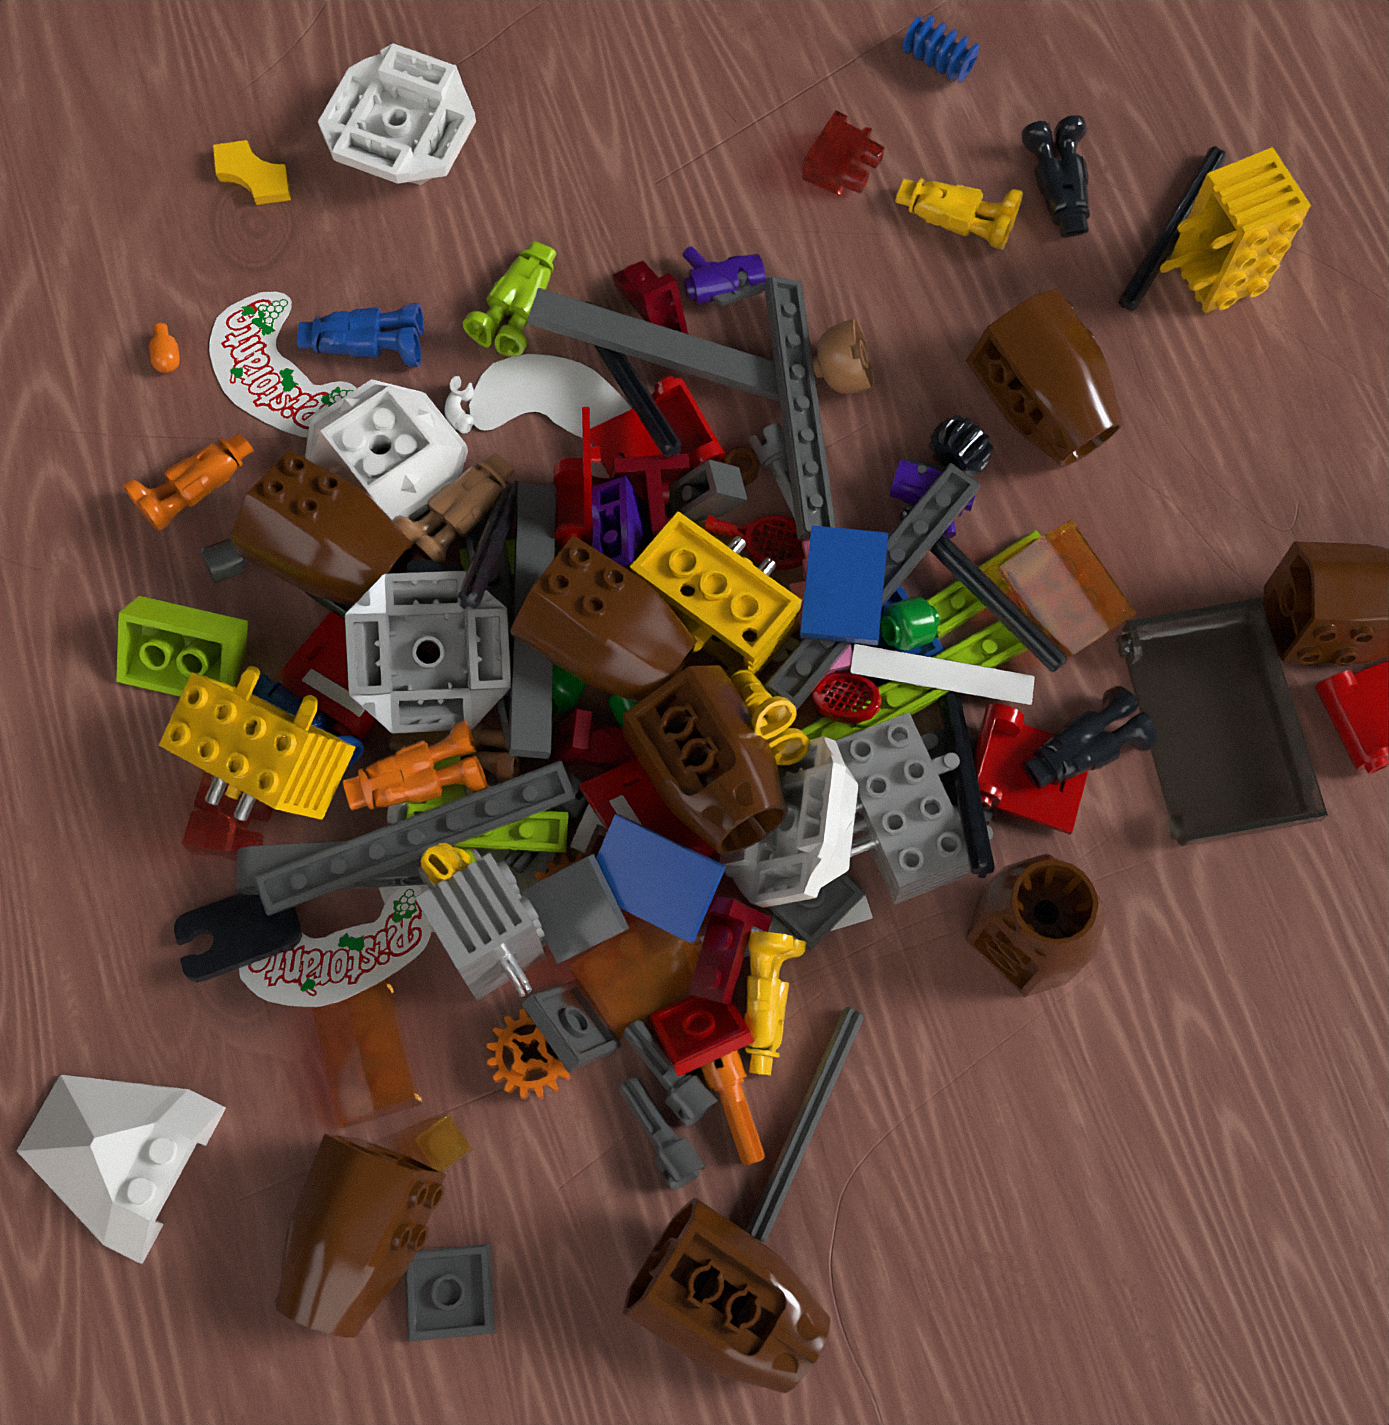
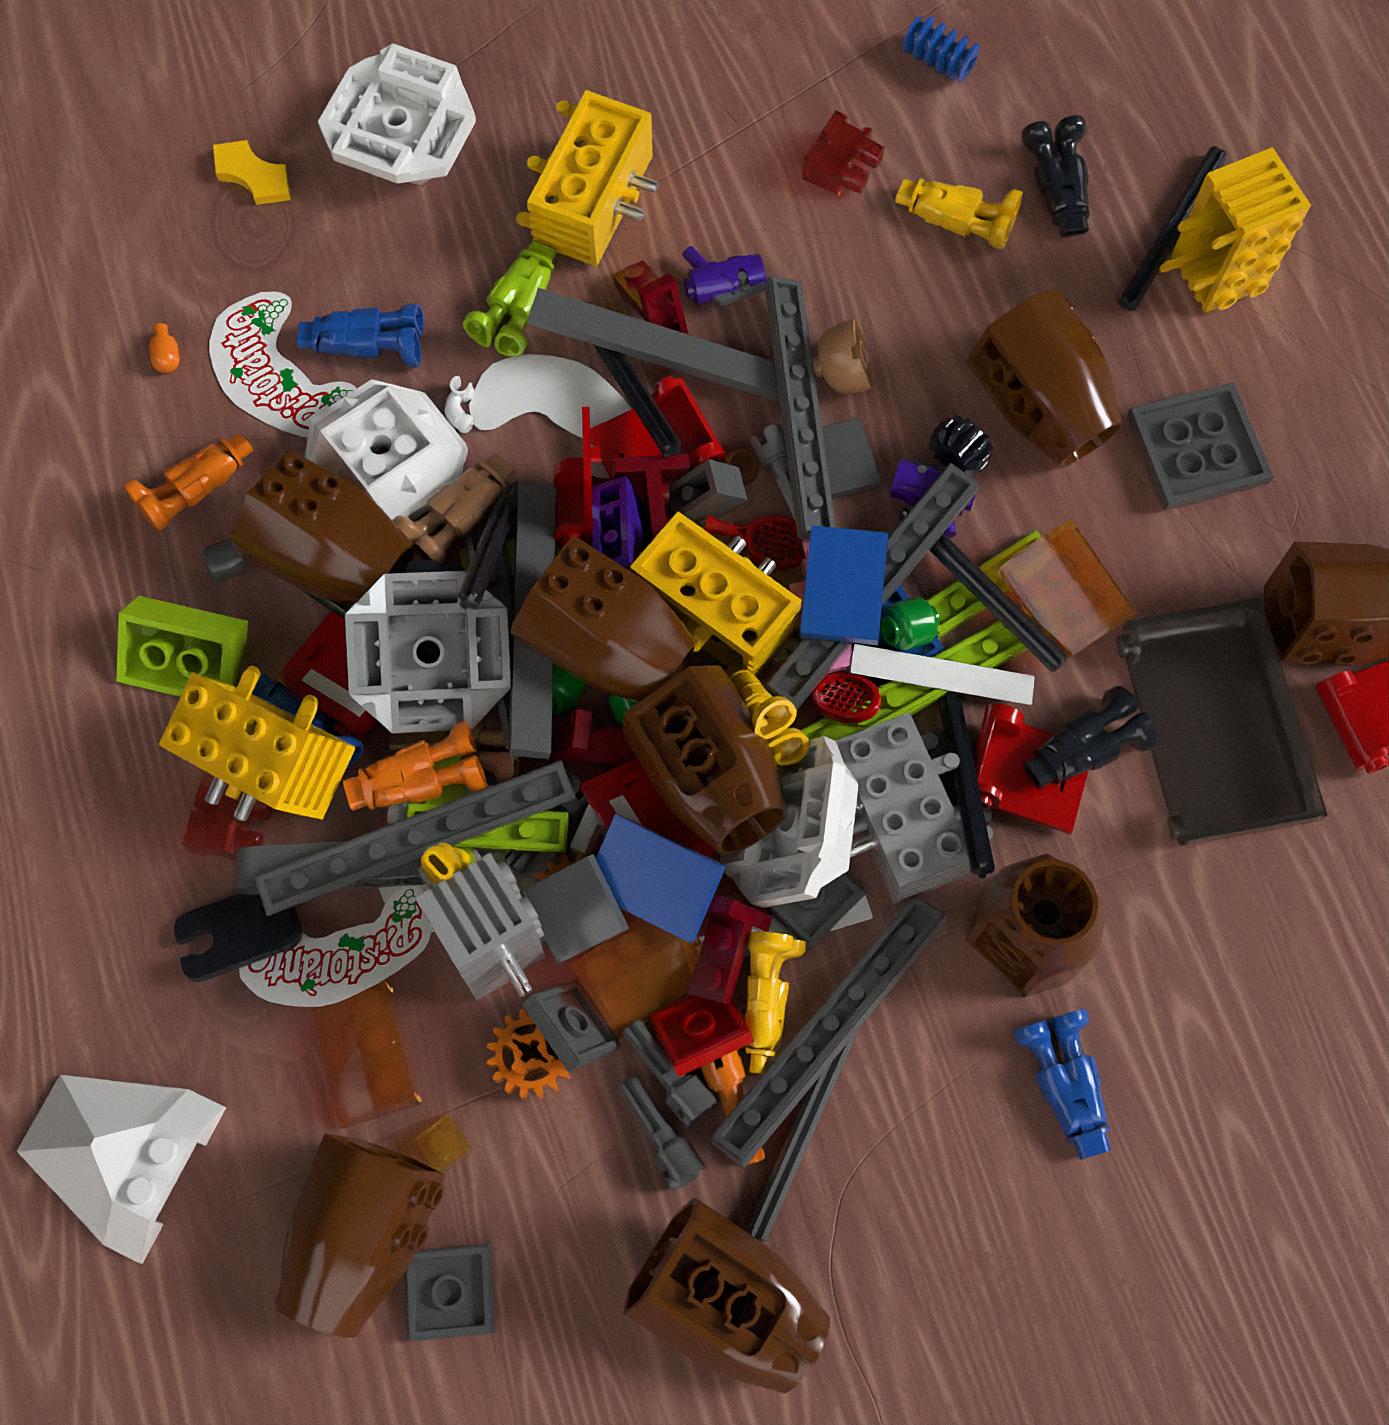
none -> yellow piece [516,90,658,267]
none -> dark grey tile [709,895,948,1168]
none -> dark grey tile [822,418,882,499]
none -> blue piece [1013,1008,1111,1160]
none -> dark grey plate [1128,382,1273,510]

